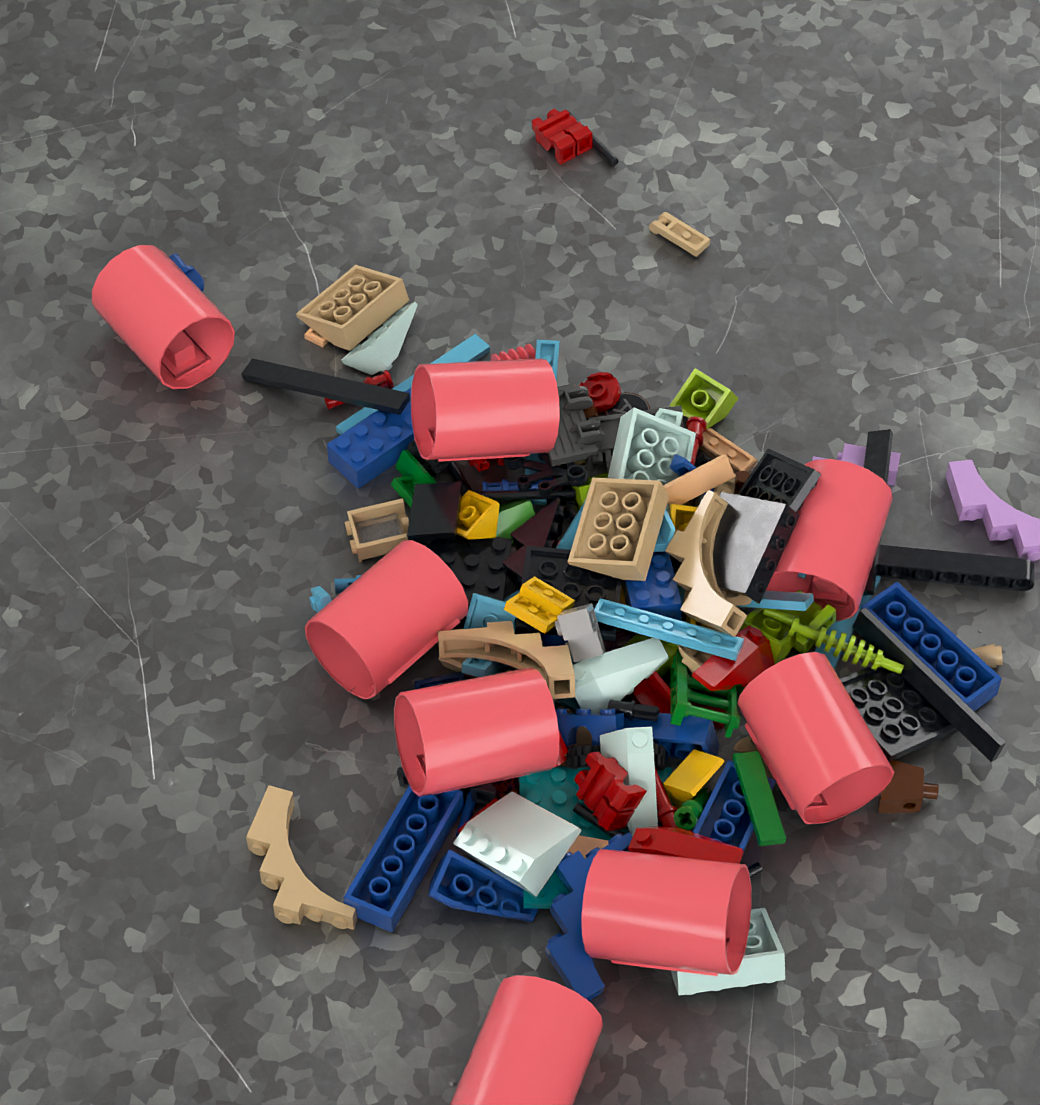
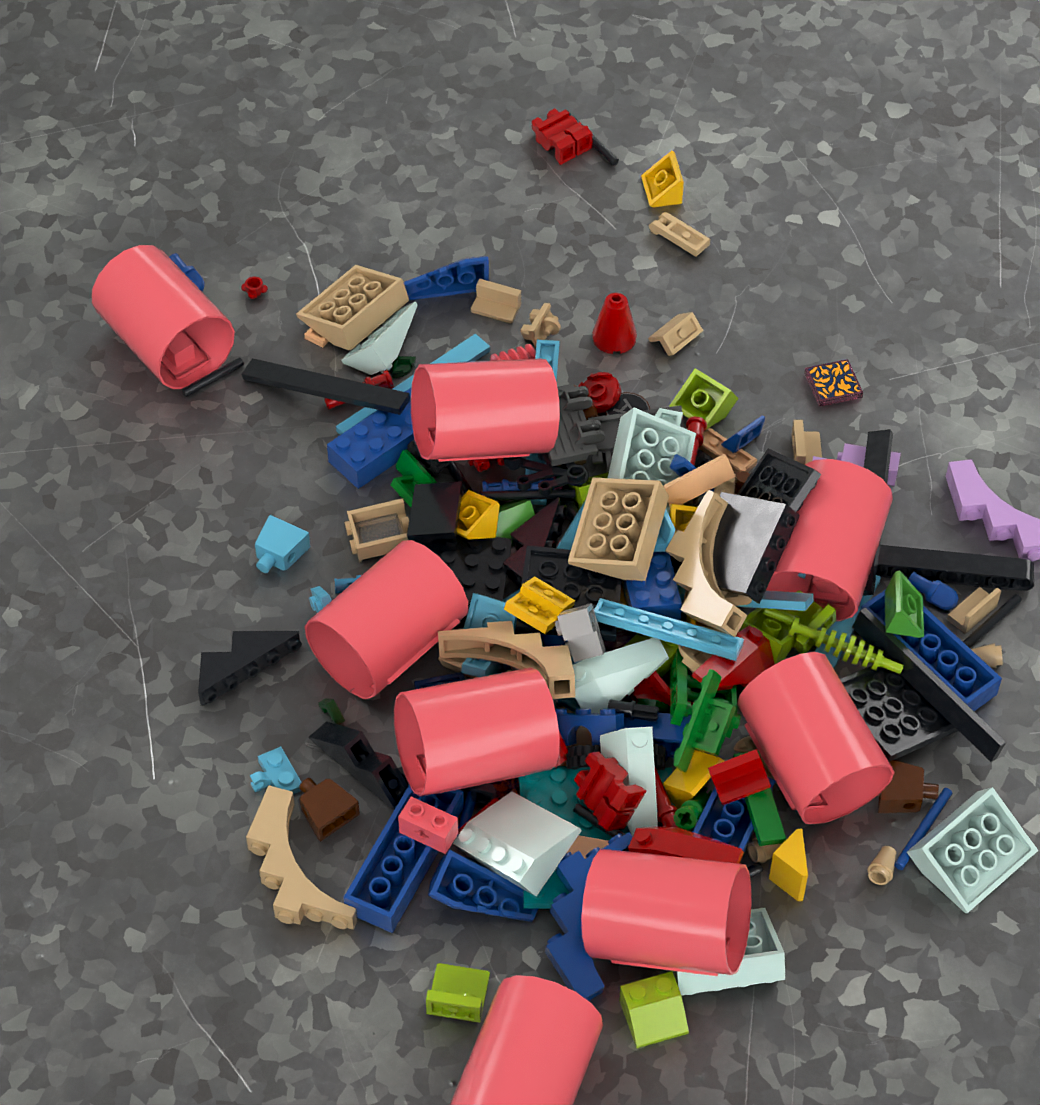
none -> black bar [182,357,244,397]
none -> black slope [198,631,302,706]
none -> red plate [241,276,268,299]
none -> medium azure plate [250,747,301,795]
none -> medium azure torso [255,515,311,573]
none -> reddish brown torso [299,778,360,842]
none -> black slope [309,721,408,810]
none -> dark green tile [318,698,345,725]
none -> dark green tile [392,356,416,378]
none -> coral brick [398,797,458,854]
none -> blue wedge [404,256,489,301]
none -> lime bracket [426,963,490,1023]
none -> tan panel [471,279,521,323]
none -> tan hips [521,303,561,347]
none -> red cone [592,293,637,354]
none -> lime slope [619,971,689,1048]
none -> dark green tile [637,698,670,714]
none -> yellow slope [641,150,684,208]
none -> tan panel [648,312,703,356]
none -> green bracket [674,669,736,773]
none -> red panel [708,749,771,805]
none -> blue slope [721,415,765,453]
none -> tan cone [747,838,782,863]
none -> yellow slope [769,829,808,901]
none -> tan panel [791,420,822,464]
none -> tile [804,359,863,407]
none -> tan cone [867,846,896,885]
none -> bright green slope [885,571,924,638]
none -> blue bar [894,788,953,870]
none -> light aqua slope [907,787,1038,913]
none -> blue arm [908,572,959,610]
none -> tan panel [947,587,1001,634]
none -> black bar [963,594,1022,648]

